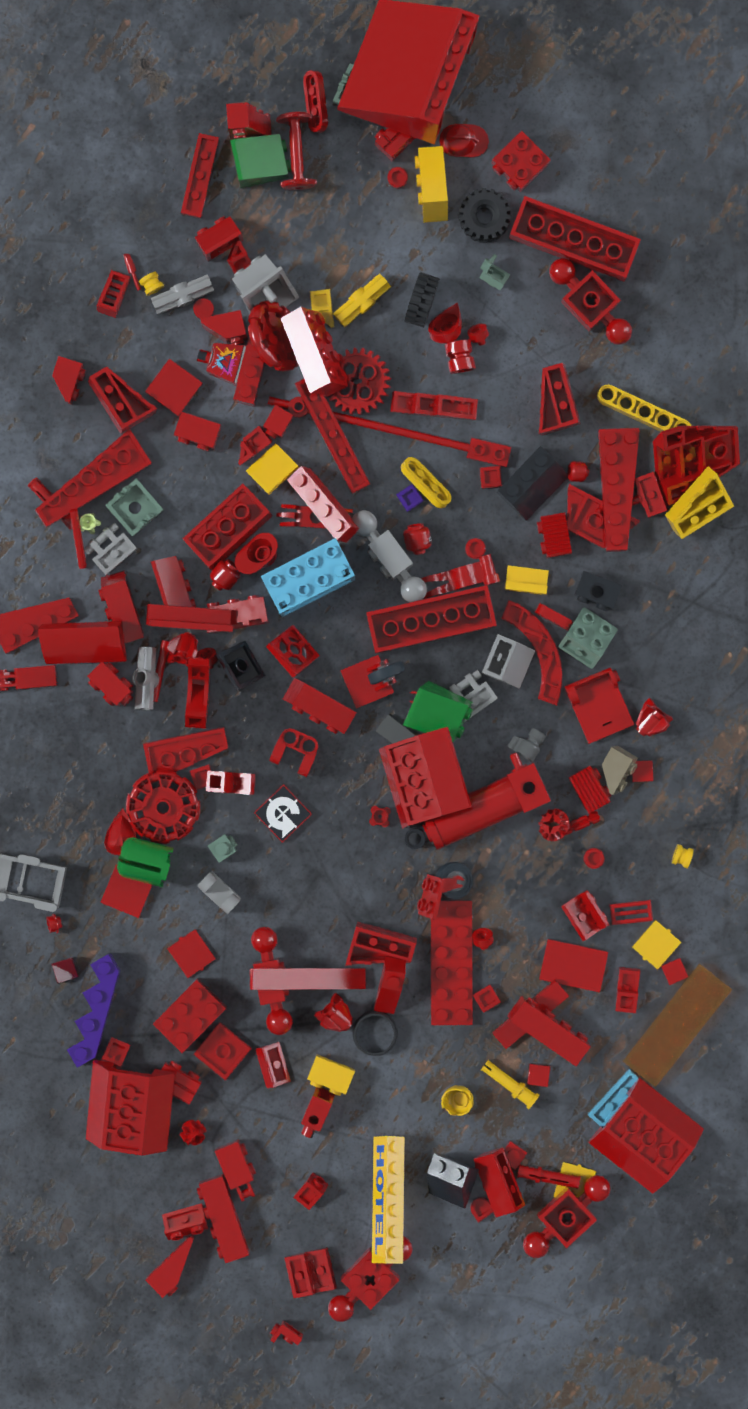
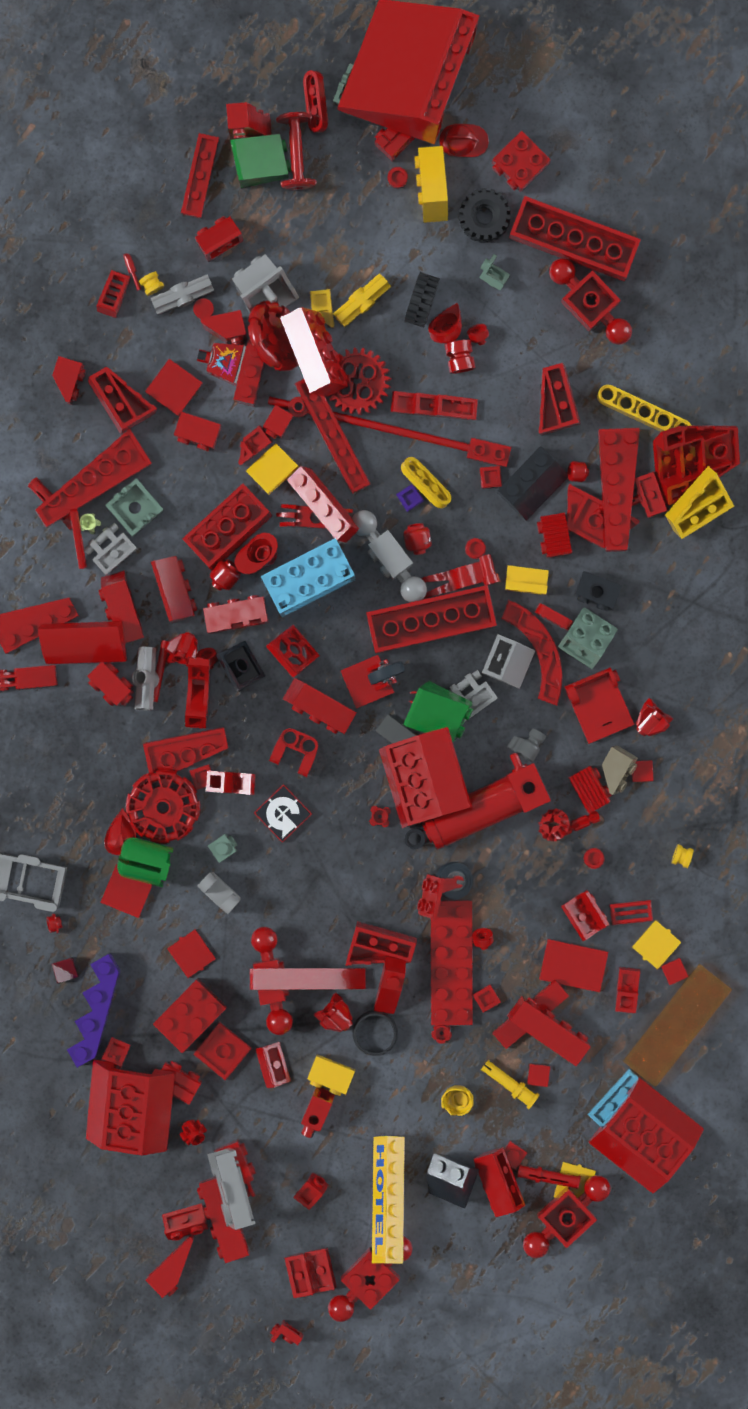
red fence [146,604,233,632] -> none
red slope [227,238,251,274] -> none
red tile [470,1197,493,1223] -> none
none -> light grey piece [207,1148,255,1230]
none -> red plate [431,1025,452,1044]

